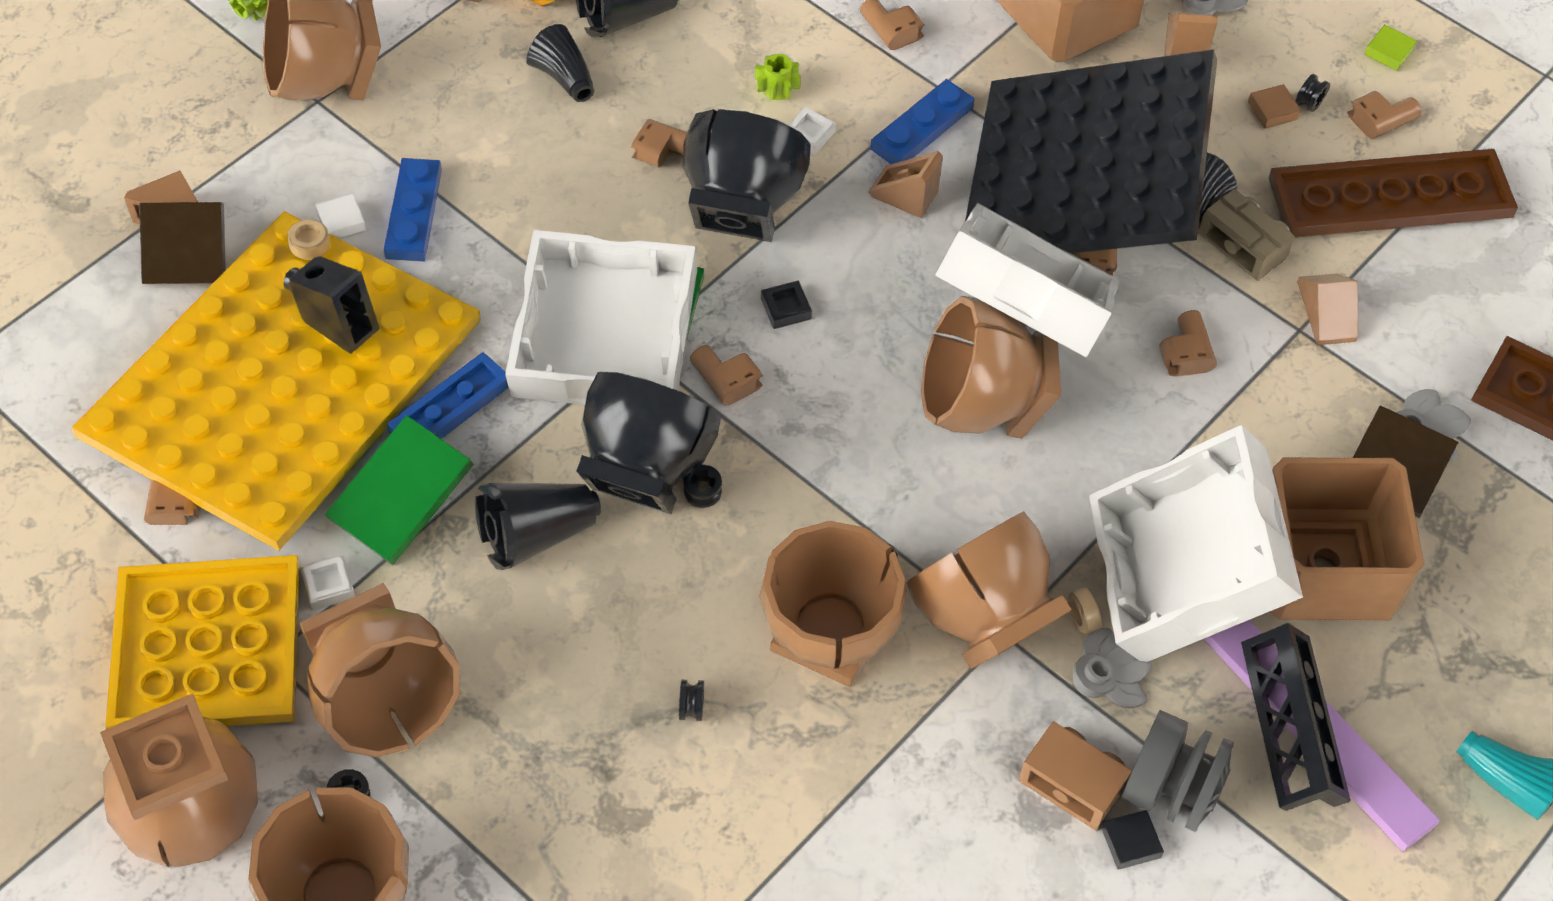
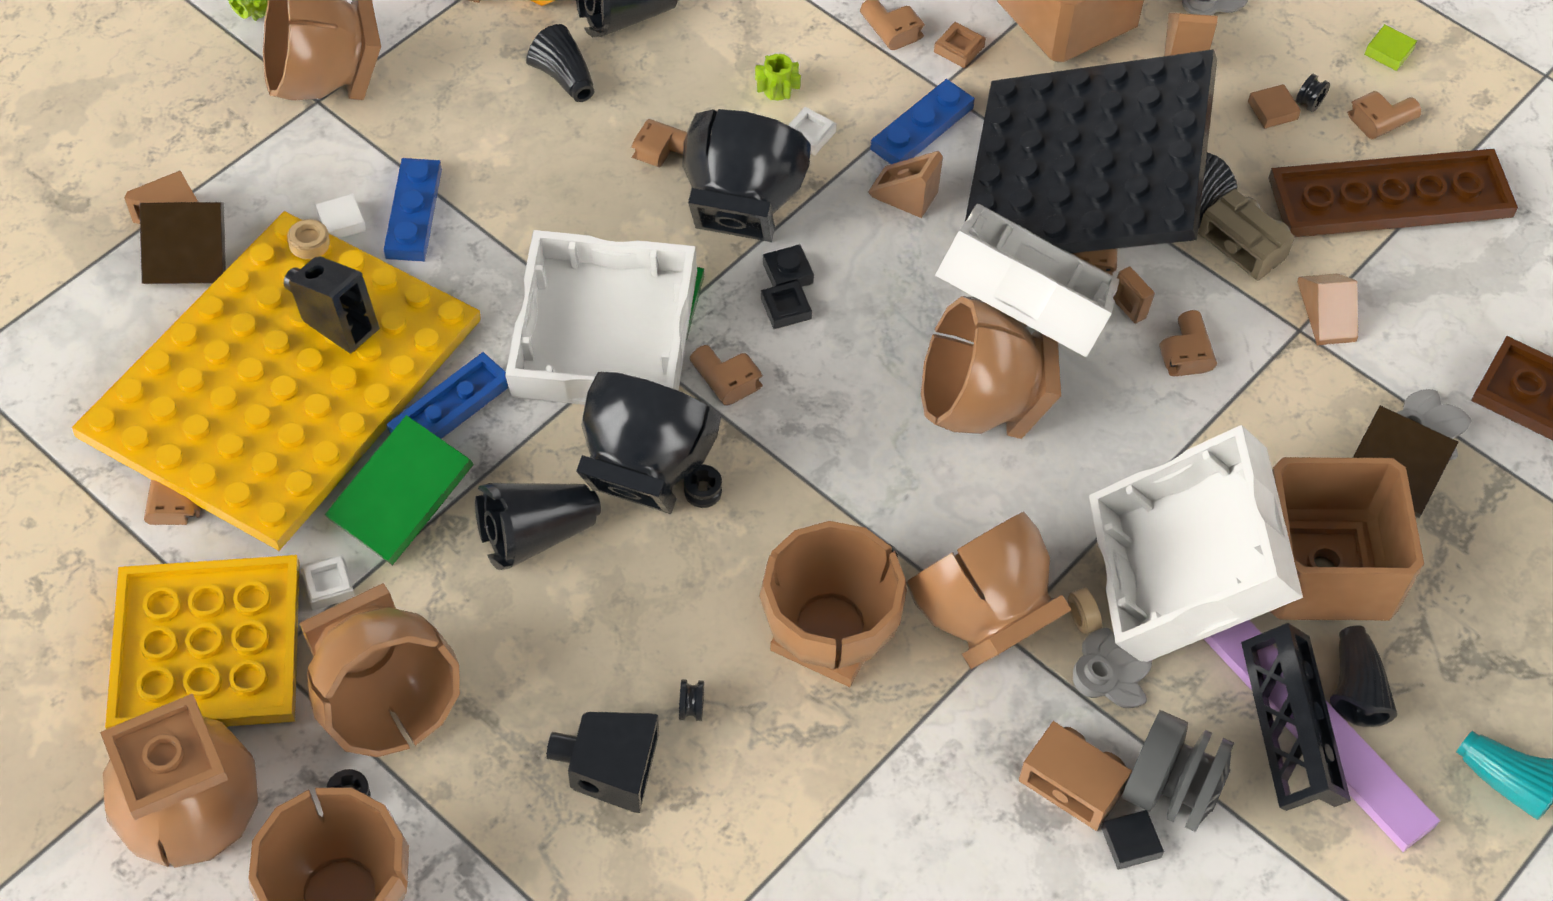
none -> black torso [546,712,659,813]
none -> black plate [763,244,814,287]
none -> medium nougat tile [934,22,986,68]
none -> medium nougat tile [1113,266,1155,324]
none -> black piece [1330,625,1397,727]

